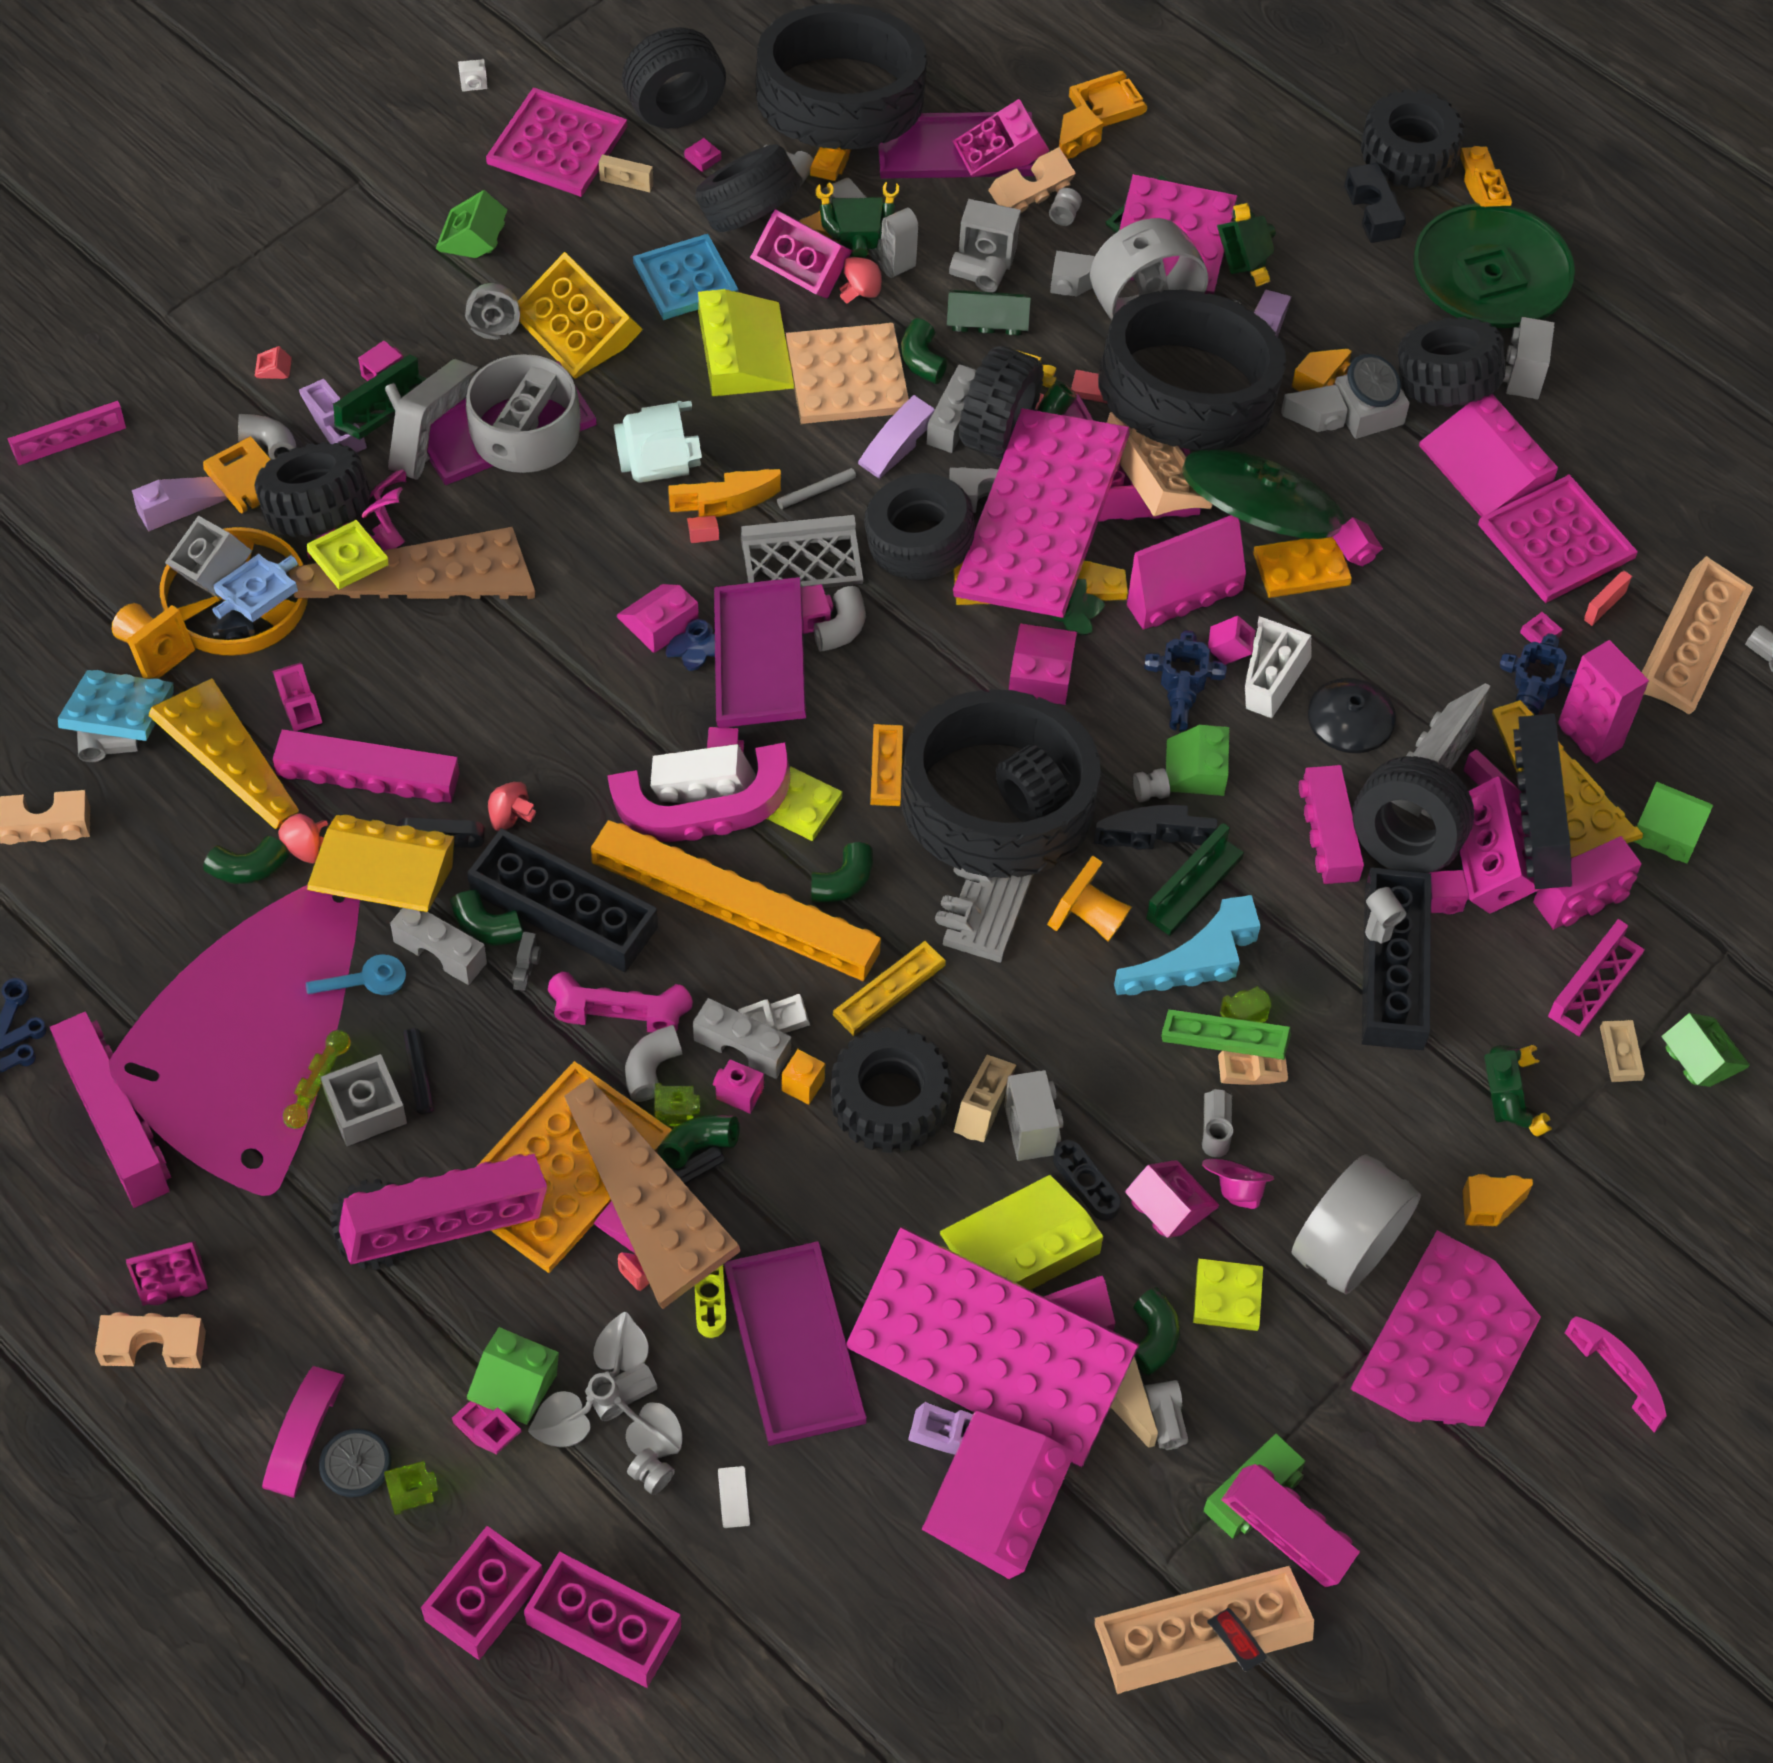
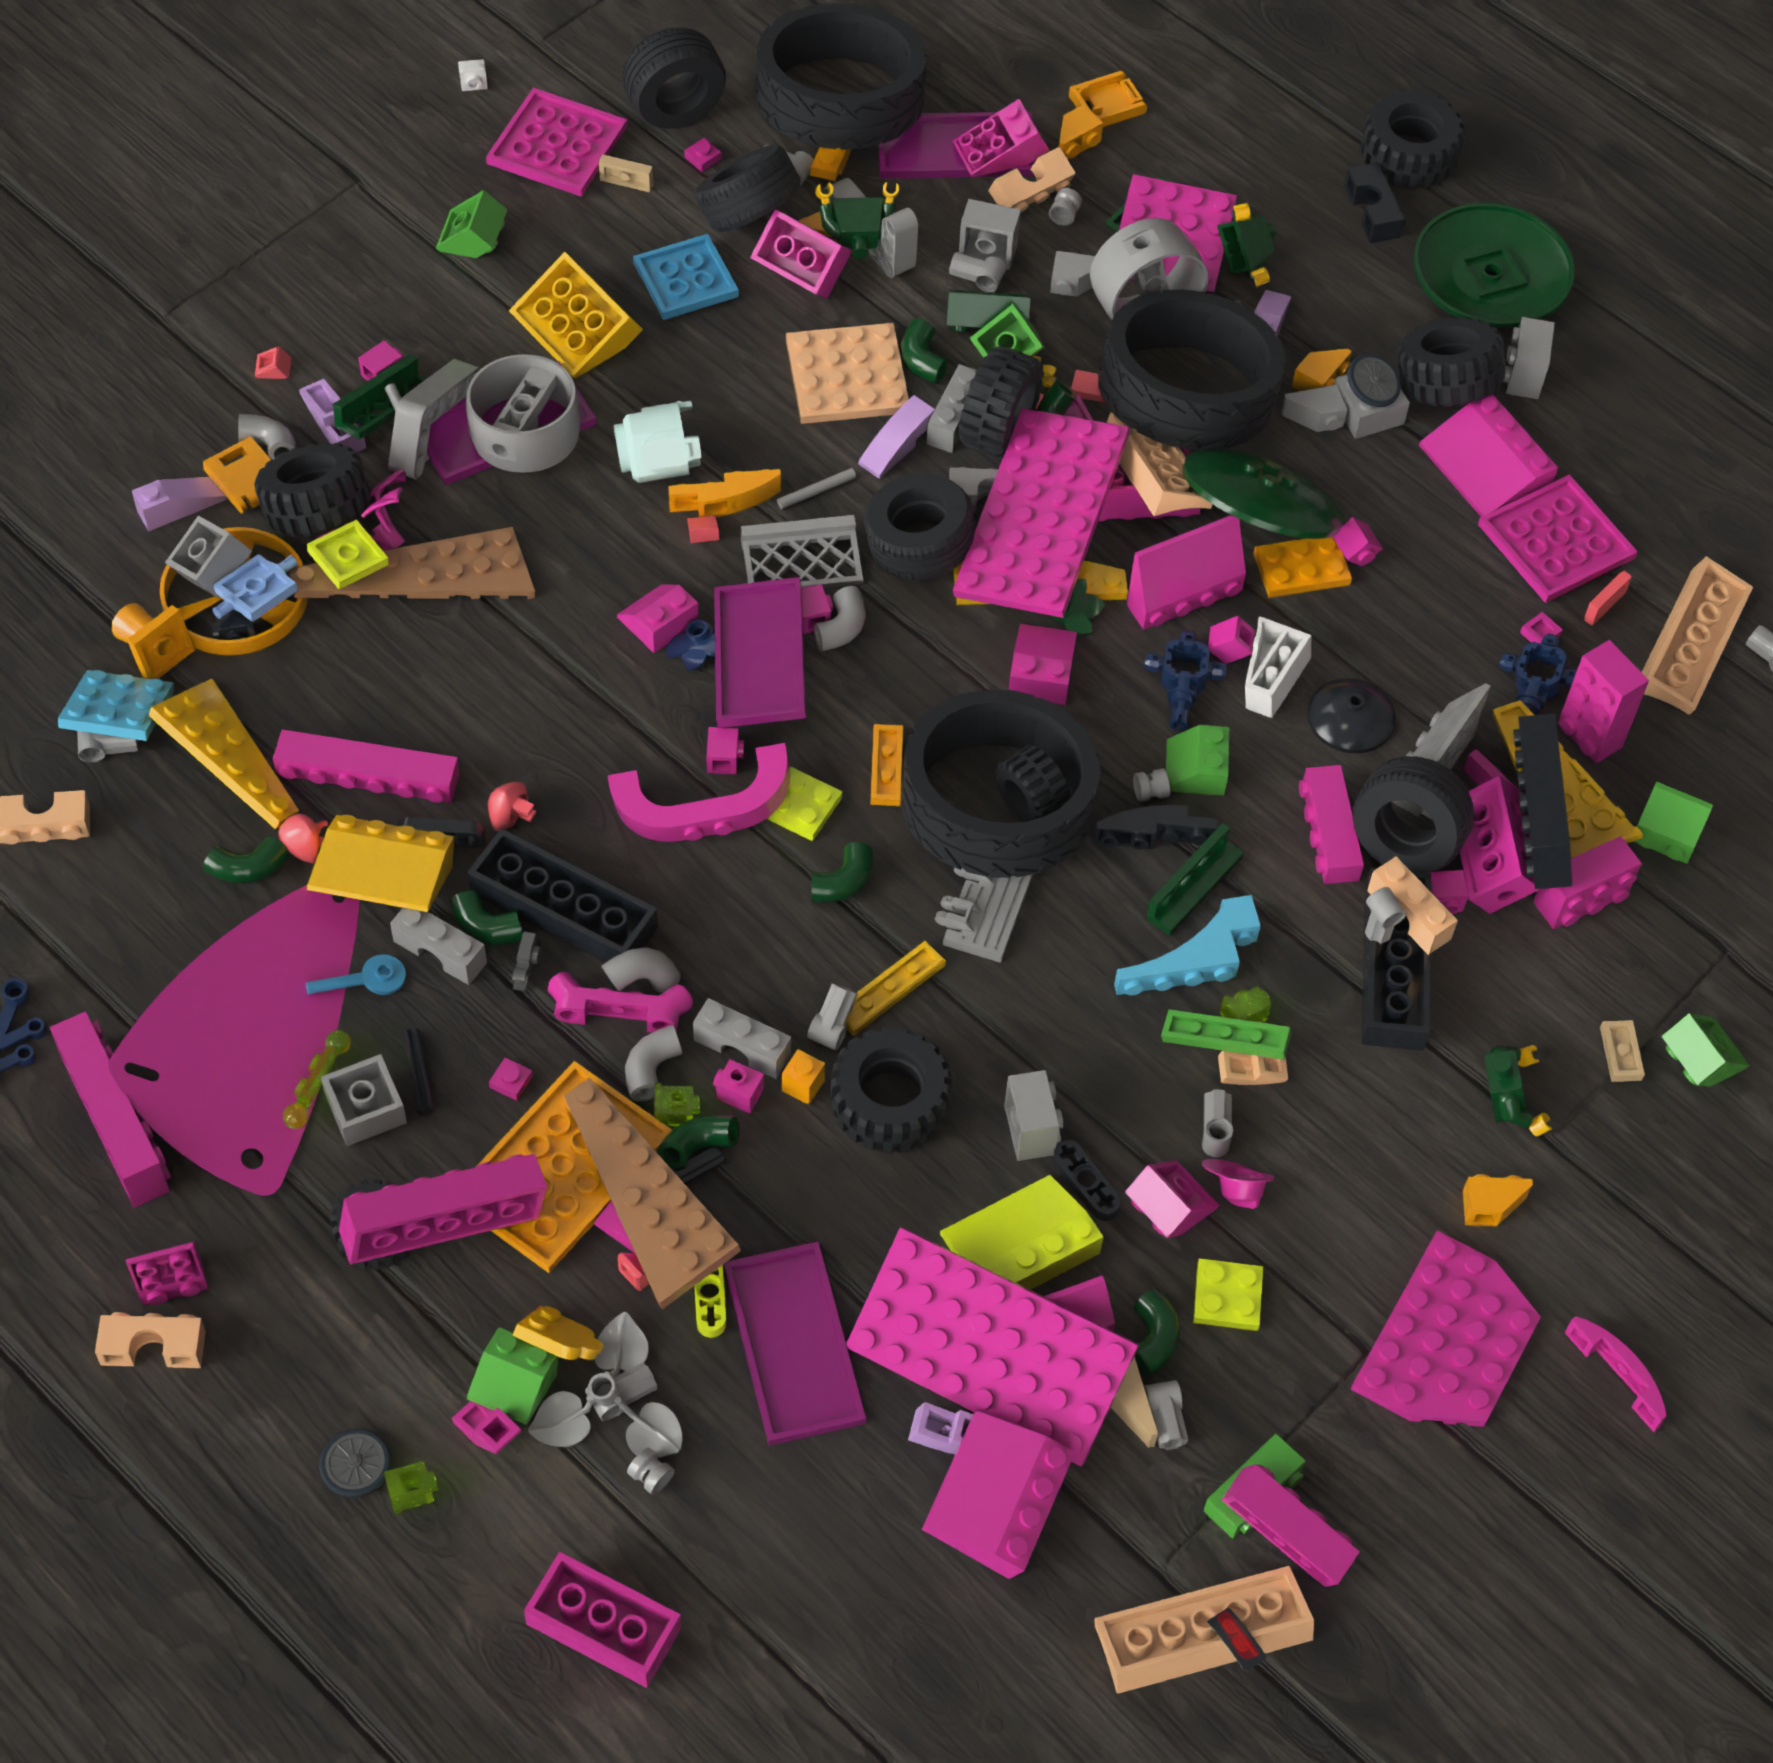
dark pink fence [8,401,126,465] -> none
dark pink slope [262,1366,345,1498] -> none
dark pink slope [272,662,323,731] -> none
dark pink brick [421,1526,544,1660] -> none
light grey cylinder [465,283,520,340] -> none
light orange brick [591,820,881,982] -> none
white wedge [650,744,756,803] -> none
neon yellow slope [698,289,794,397] -> none
white sticker [718,1466,750,1528] -> none
white slope [738,994,810,1033] -> none
coral piece [840,257,882,304] -> none
tan slope [954,1055,1016,1143] -> none
light orange plant [1047,856,1132,942] -> none
light grey cylinder [1292,1154,1421,1294] -> none
light orange slope [1460,146,1512,207] -> none
dark pink fence [1548,919,1645,1037] -> none
none -> dark pink plate [489,1058,533,1101]
none -> yellow plate [513,1306,604,1360]
none -> light grey cylinder [601,948,681,993]
none -> light grey piece [807,983,858,1051]
none -> bright green slope [970,304,1044,358]
none -> light nougat arch [1367,856,1458,955]

